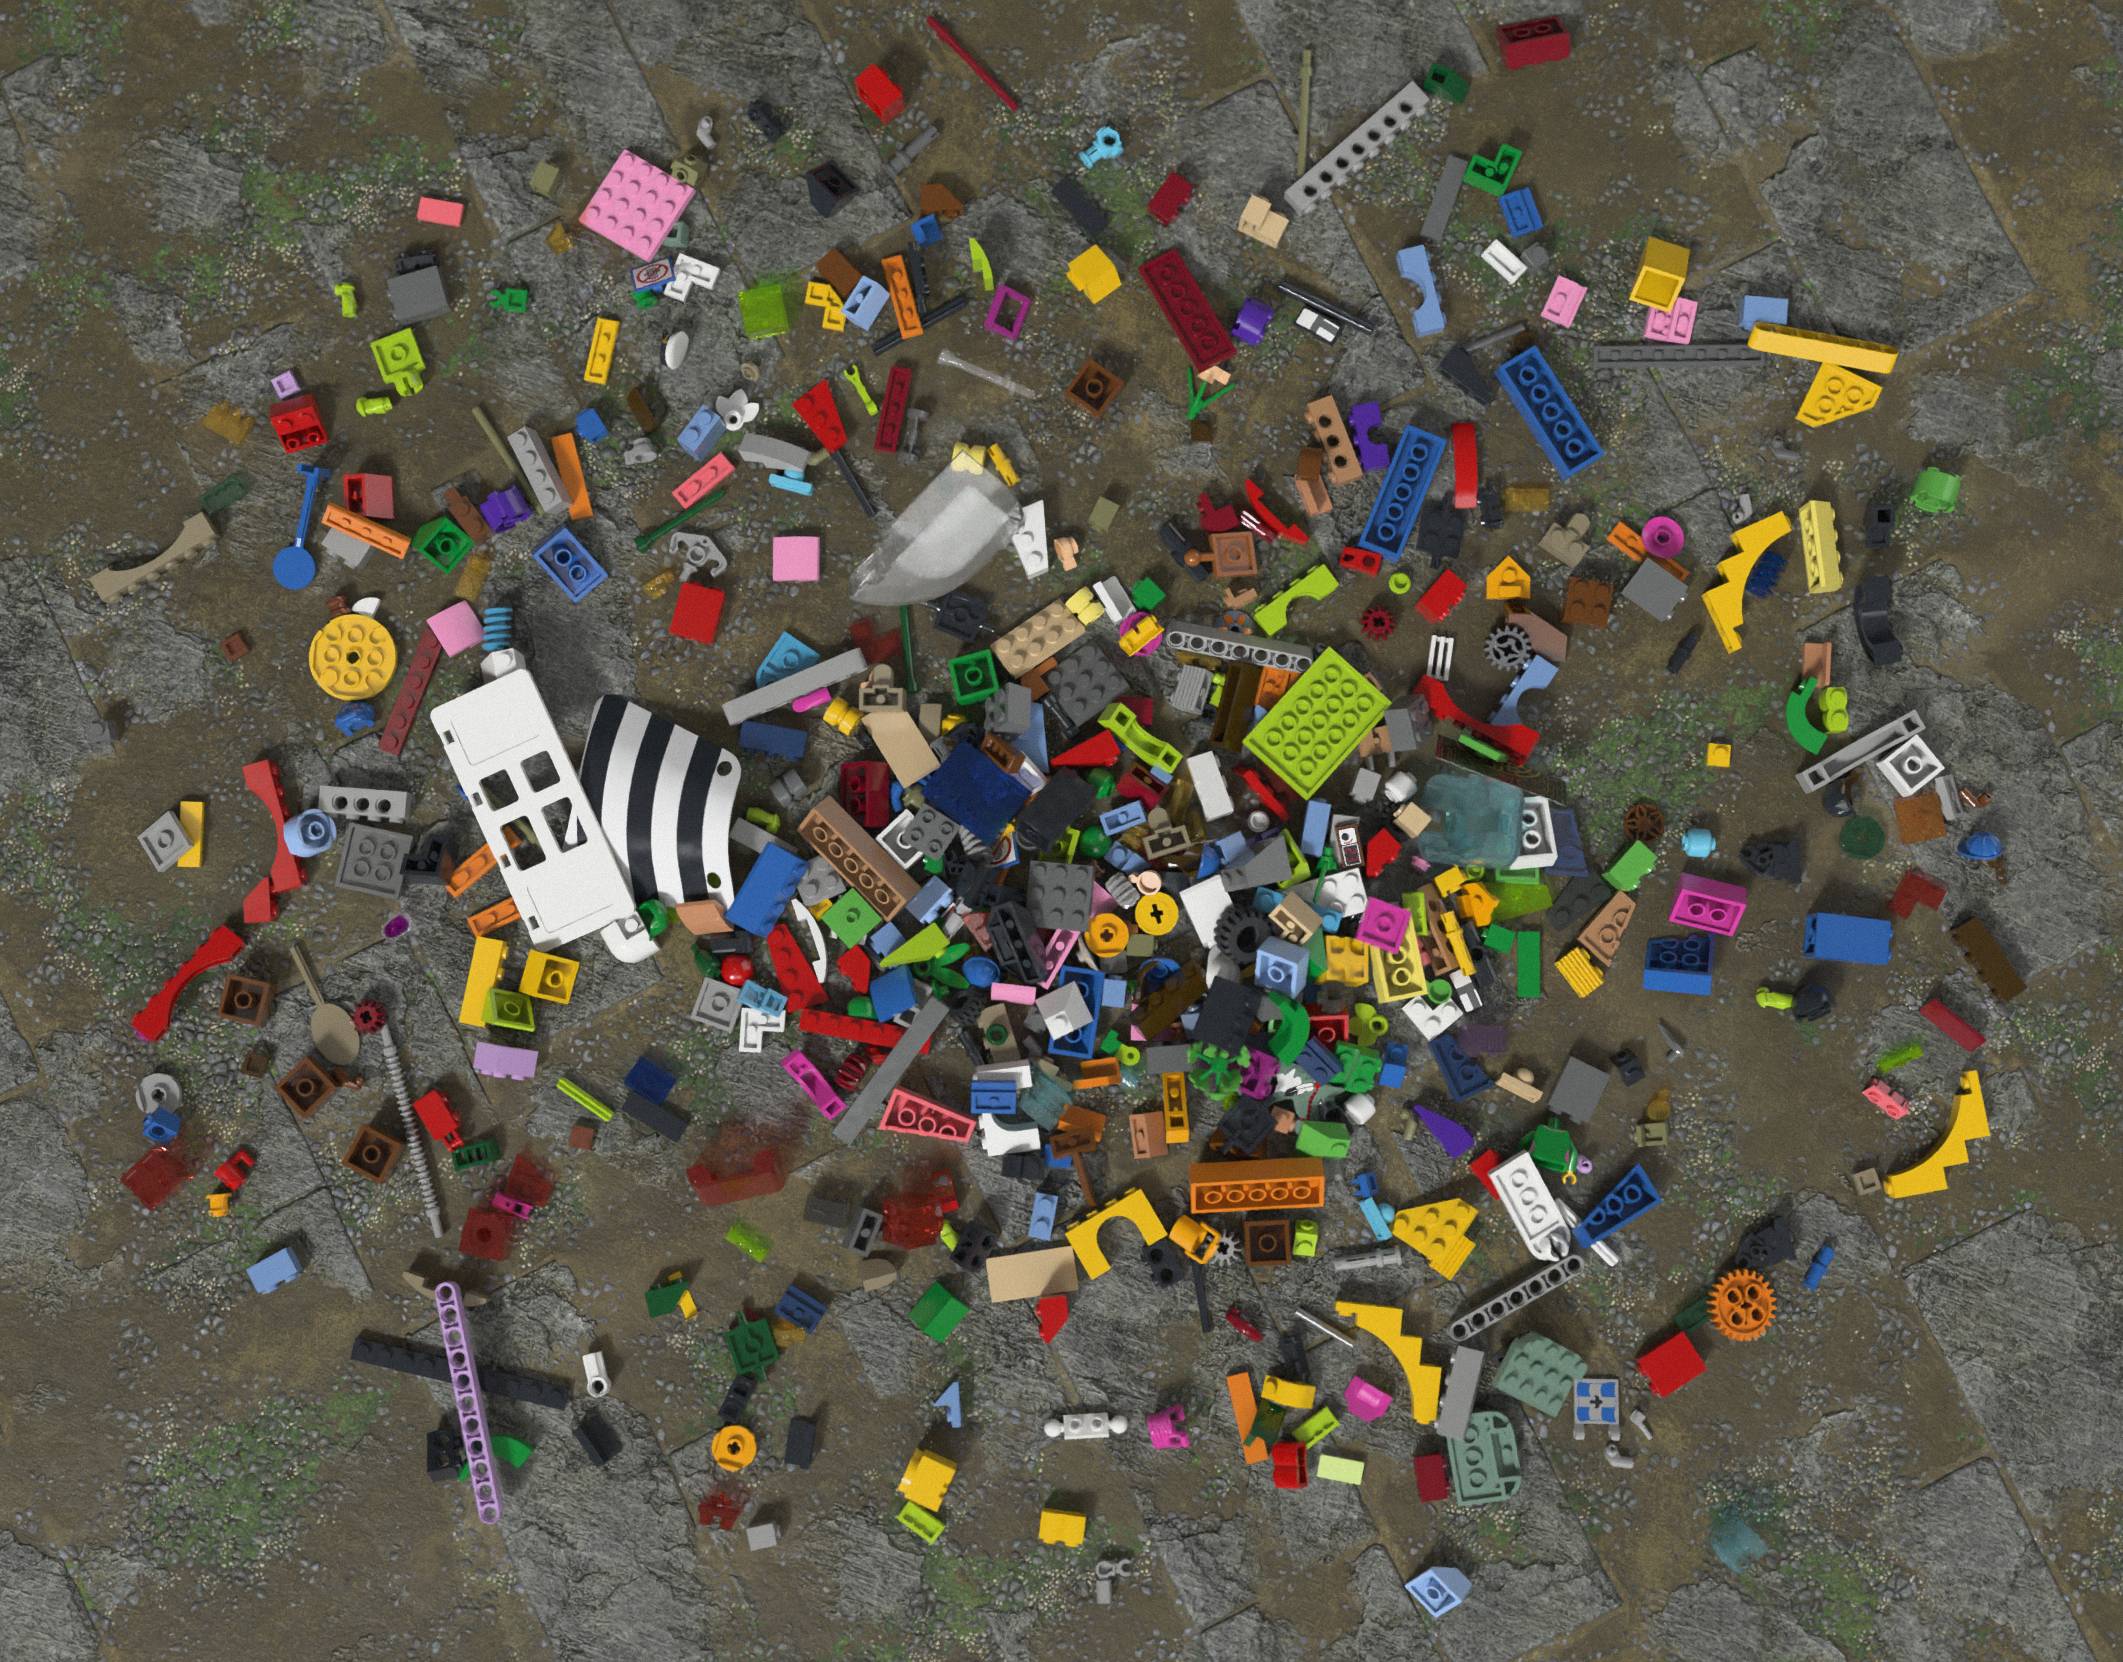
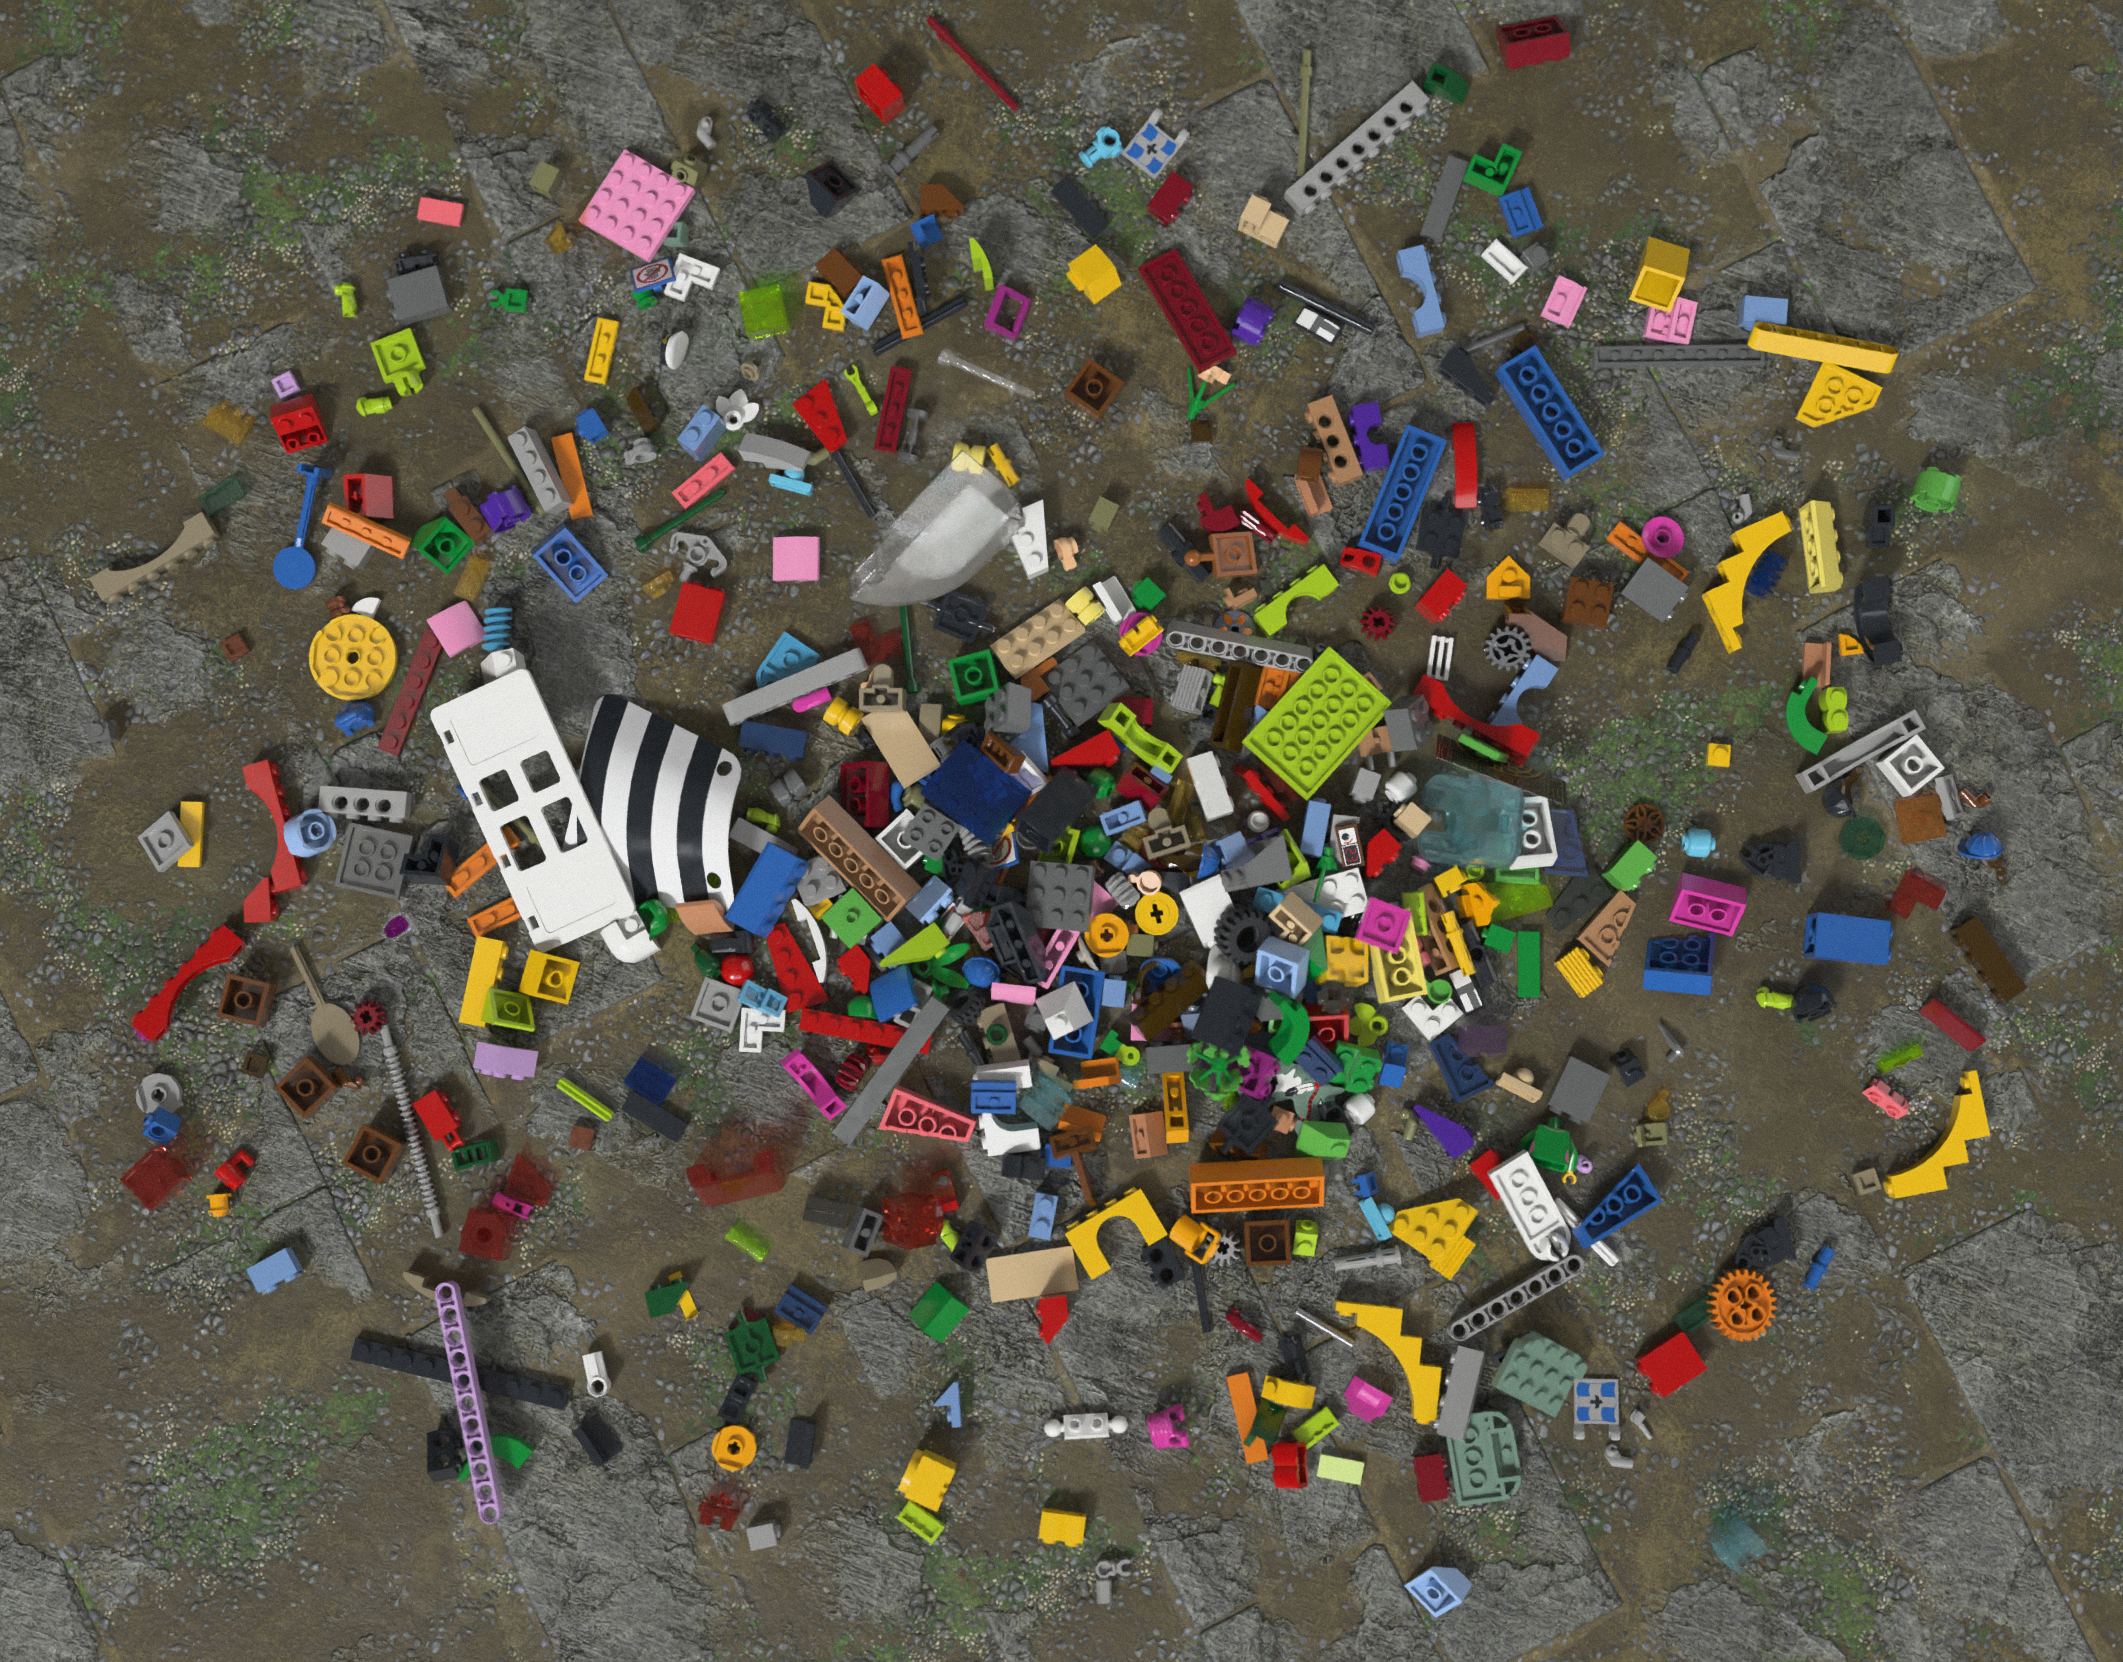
none -> light grey flag [1122,108,1190,180]
none -> light orange tile [1837,634,1864,656]

